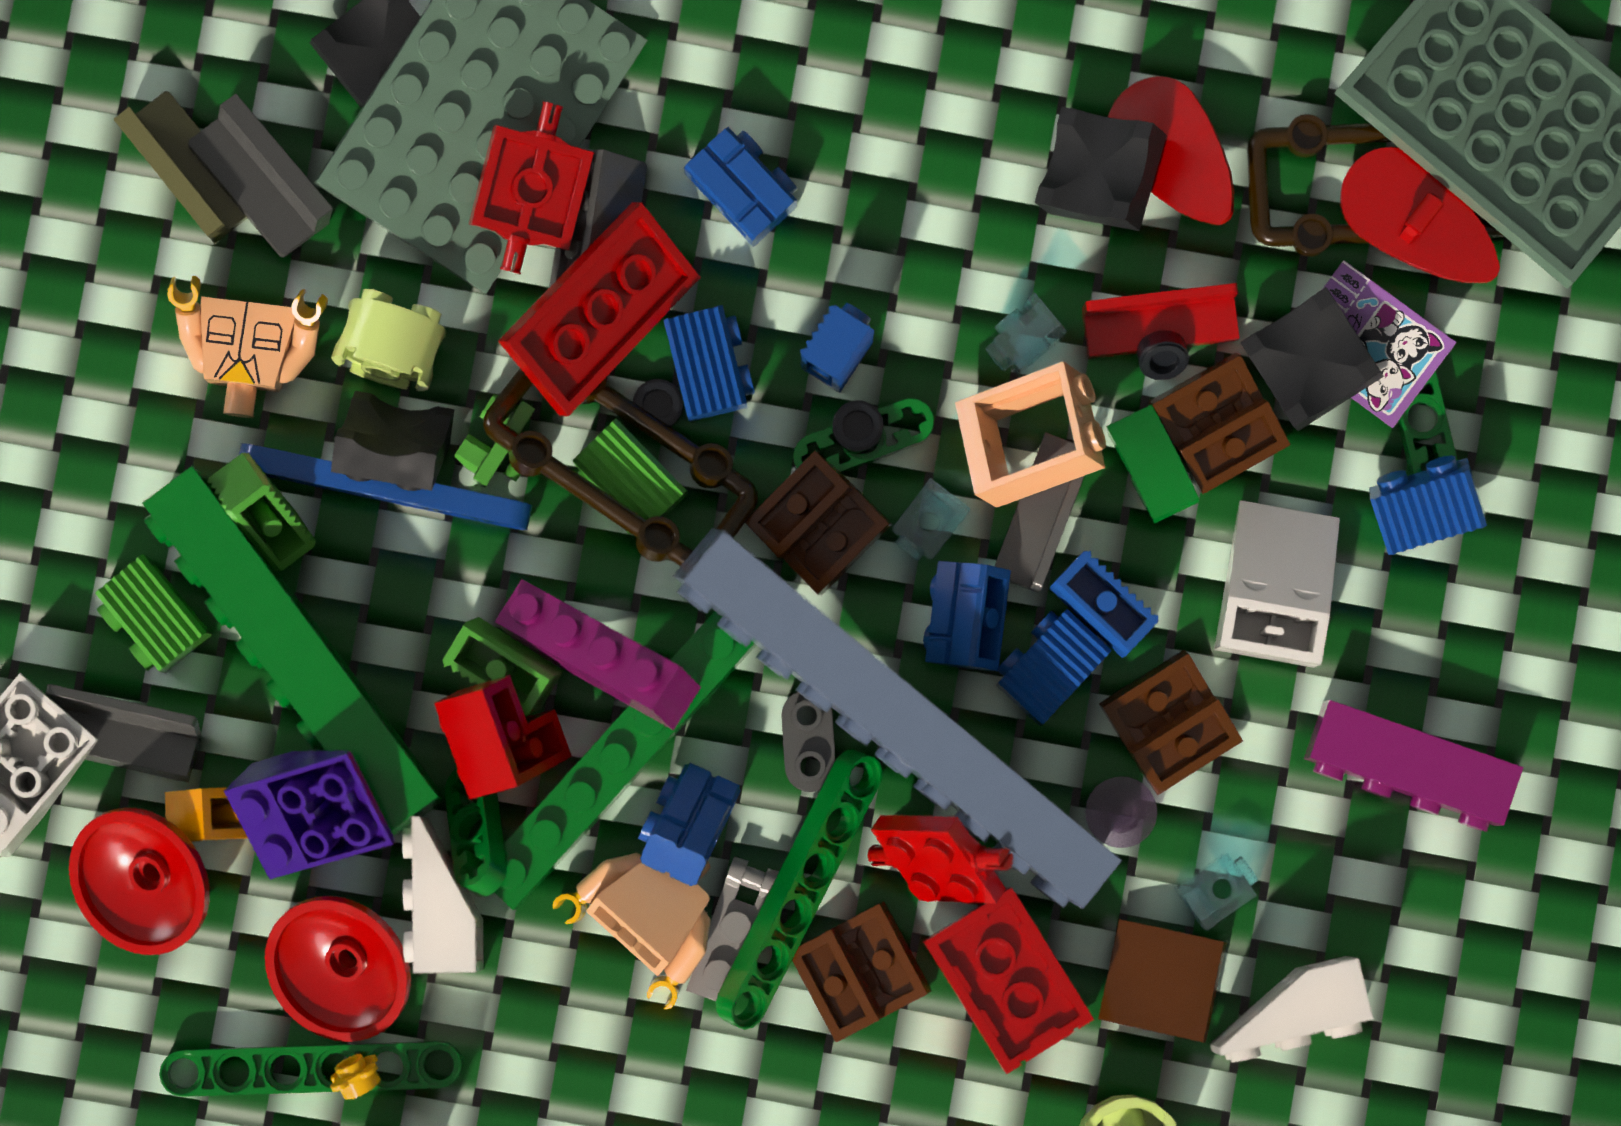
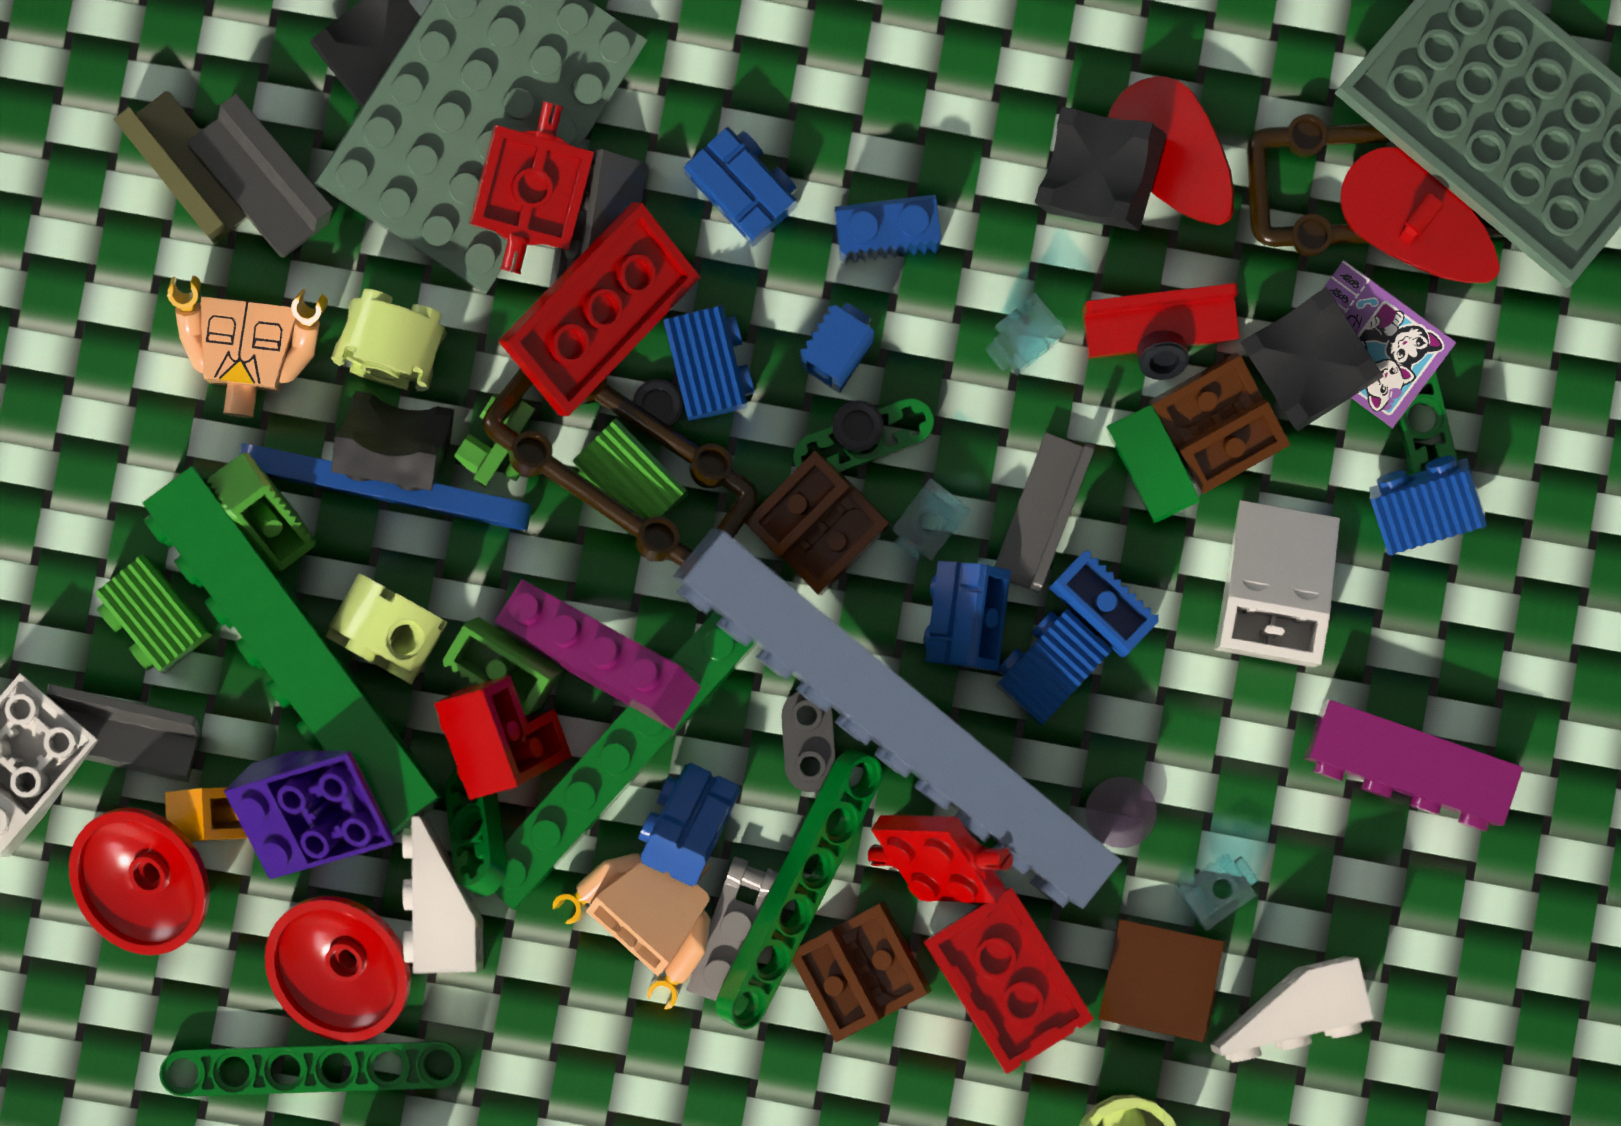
yellow plate [330,1054,381,1100] -> none
light nougat window [955,361,1106,508] -> none
reddish brown slope [1098,650,1243,795] -> none
none -> yellowish green brick [325,573,448,684]
none -> blue brick [834,194,941,264]

